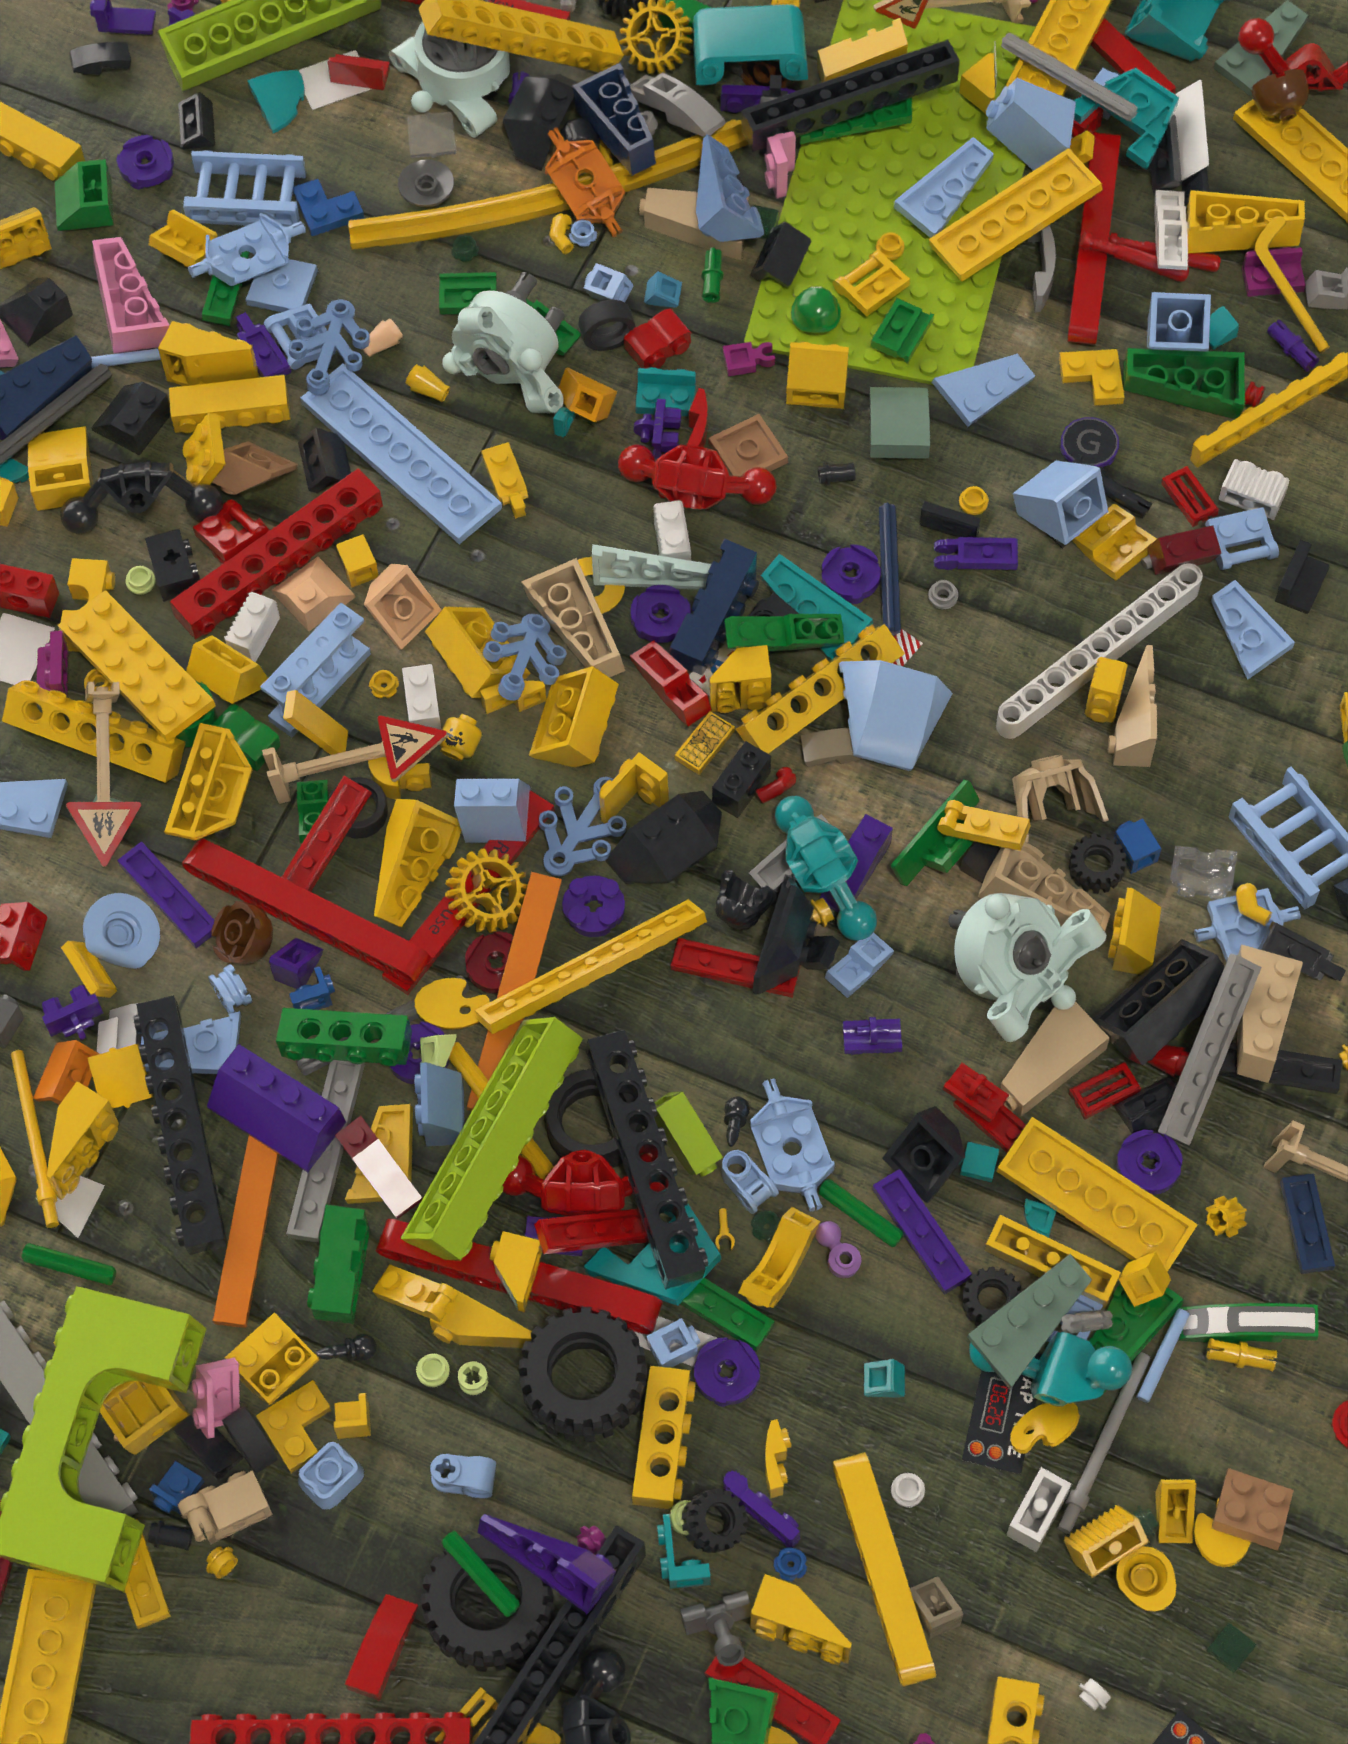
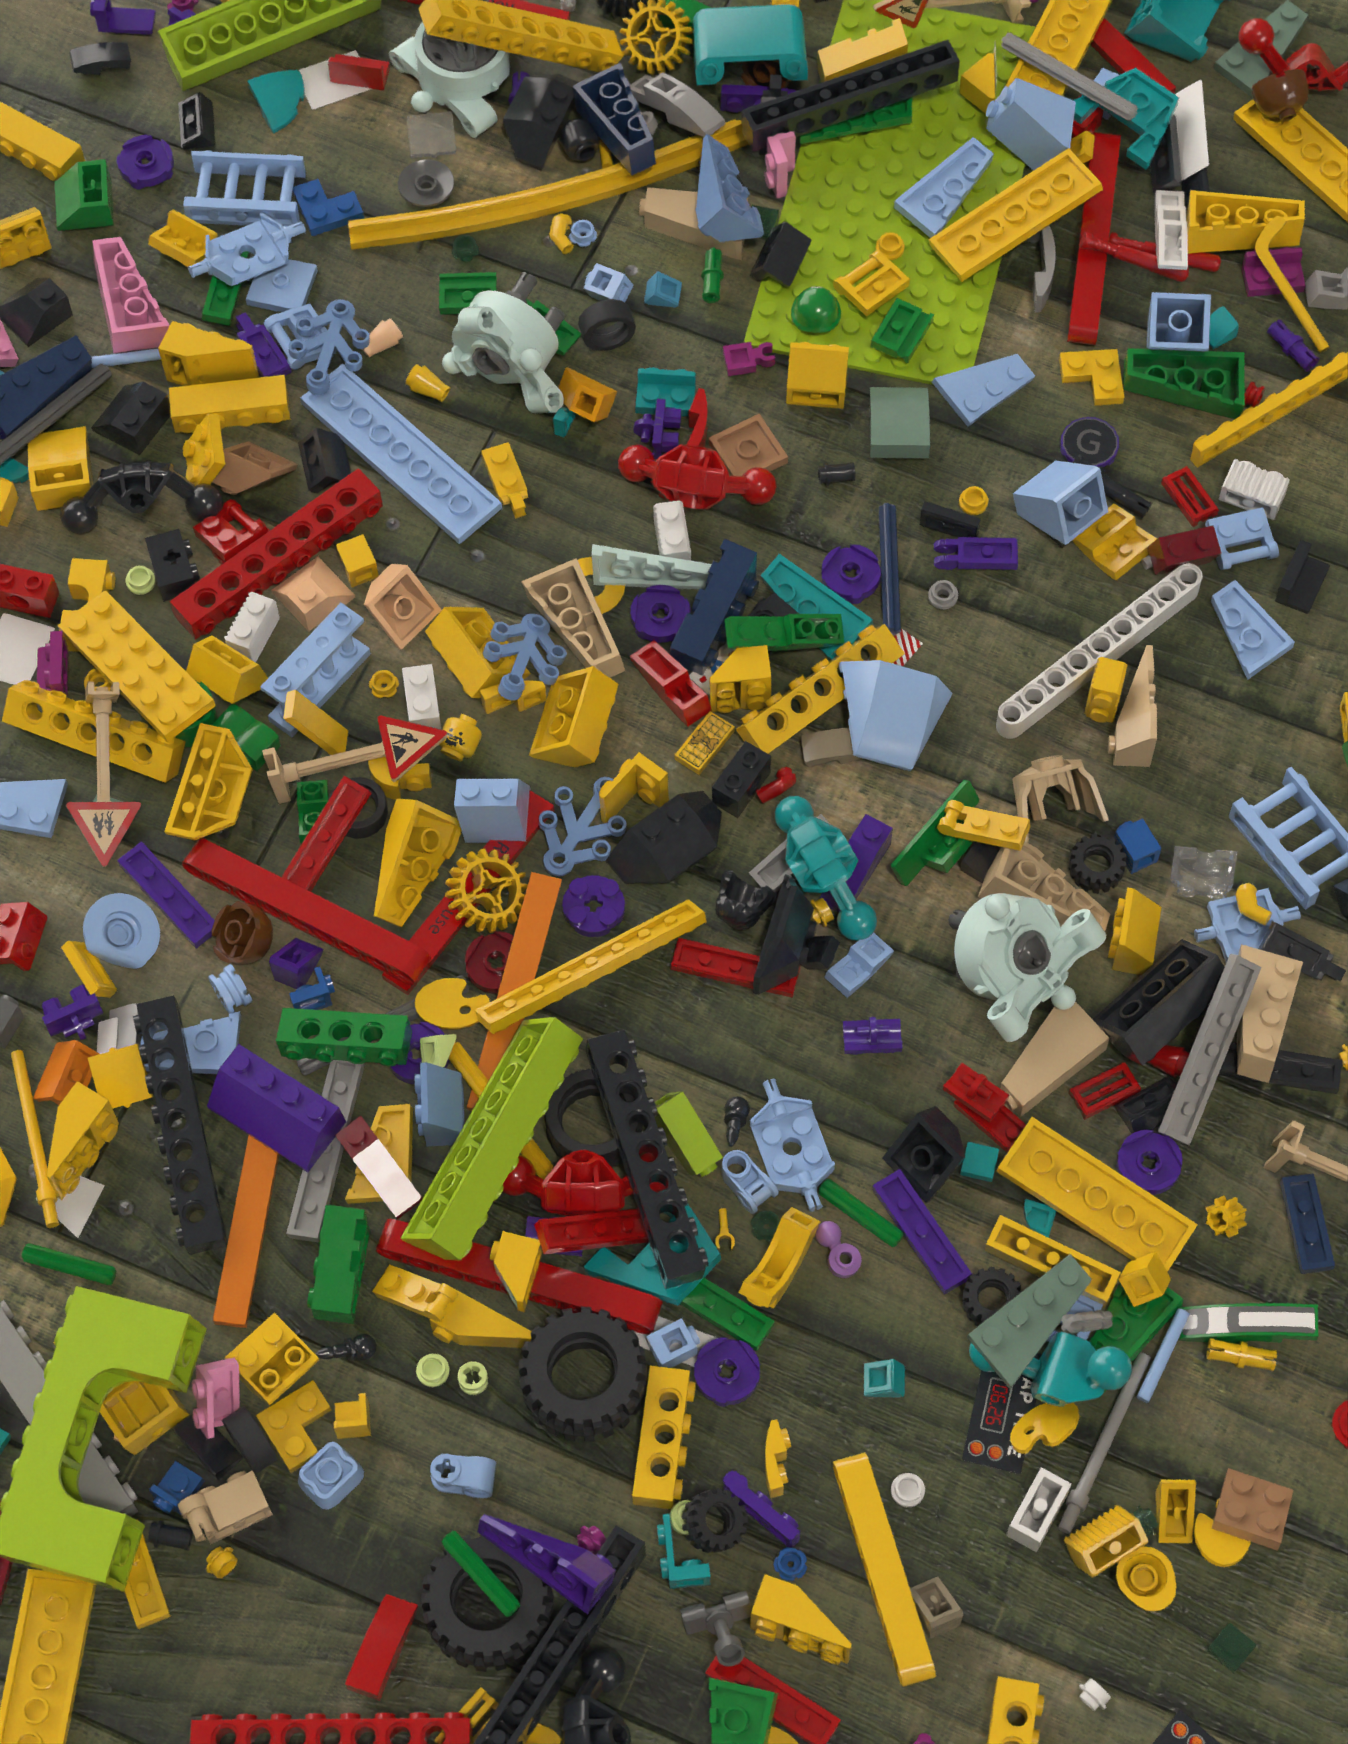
orange plate [545,128,625,237] -> none
red brick [624,308,691,369] -> none

